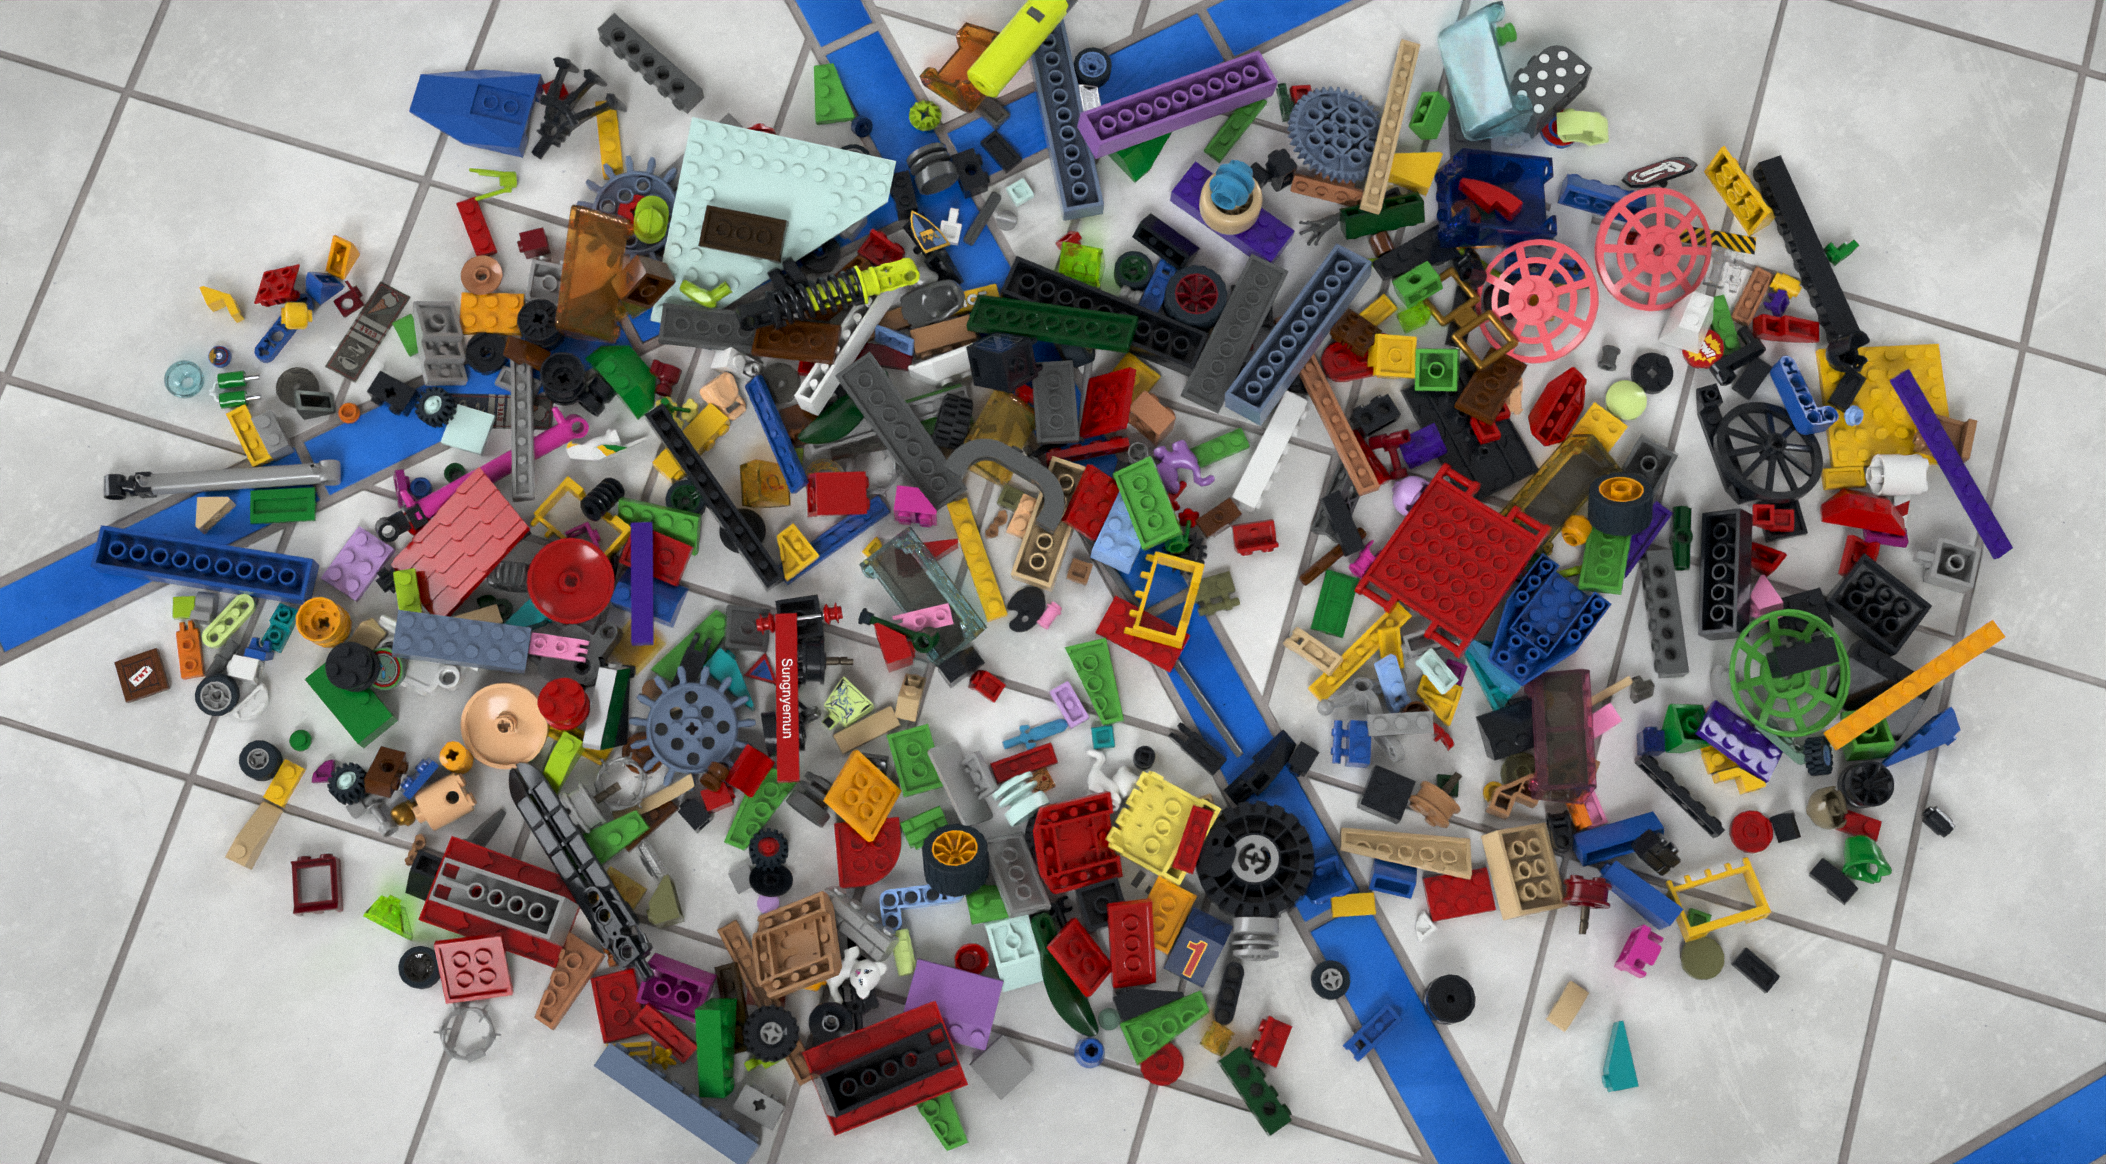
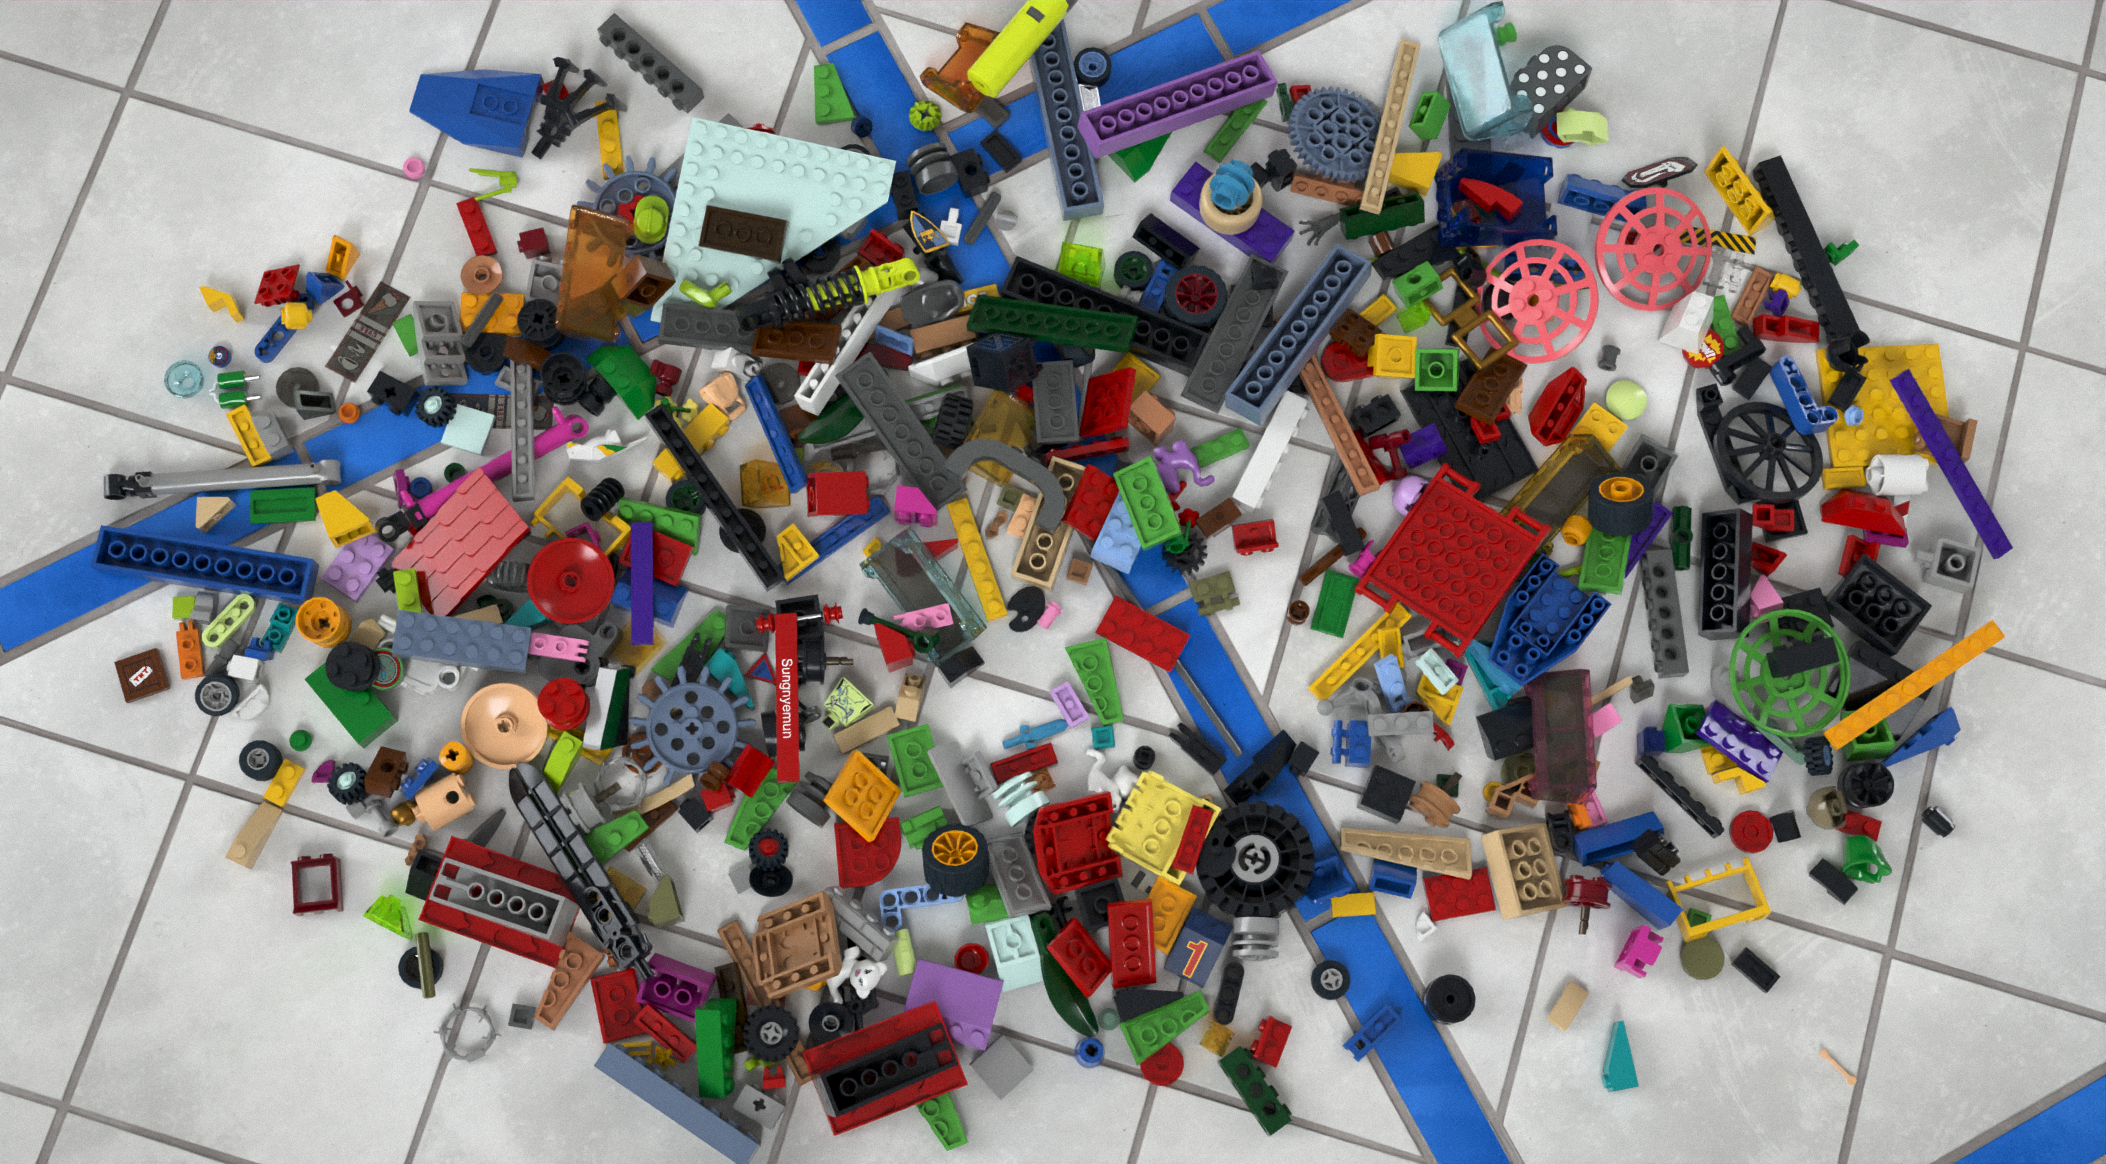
plate [434,932,513,1004] -> none
lavender tile [757,895,780,914] -> none
red bracket [968,670,1006,703] -> none
light aqua plate [1006,178,1034,207] -> none
red tile [1055,231,1083,256] -> none
yellow hinge [1124,551,1205,649] -> none
light grey wheel [1127,442,1149,464] -> none
tan plate [1283,627,1343,676] -> none
black plate [1631,353,1673,394] -> none
none -> yellow slope [315,490,376,548]
none -> bright pink tile [403,157,425,179]
none -> olive axle [415,932,436,999]
none -> dark grey axle [460,292,503,348]
none -> dark grey plate [508,1003,536,1030]
none -> red tile [762,1065,786,1089]
none -> black panel [1251,263,1280,290]
none -> reddish brown wheel [1286,600,1310,625]
none -> light nougat hinge [1820,1049,1857,1085]

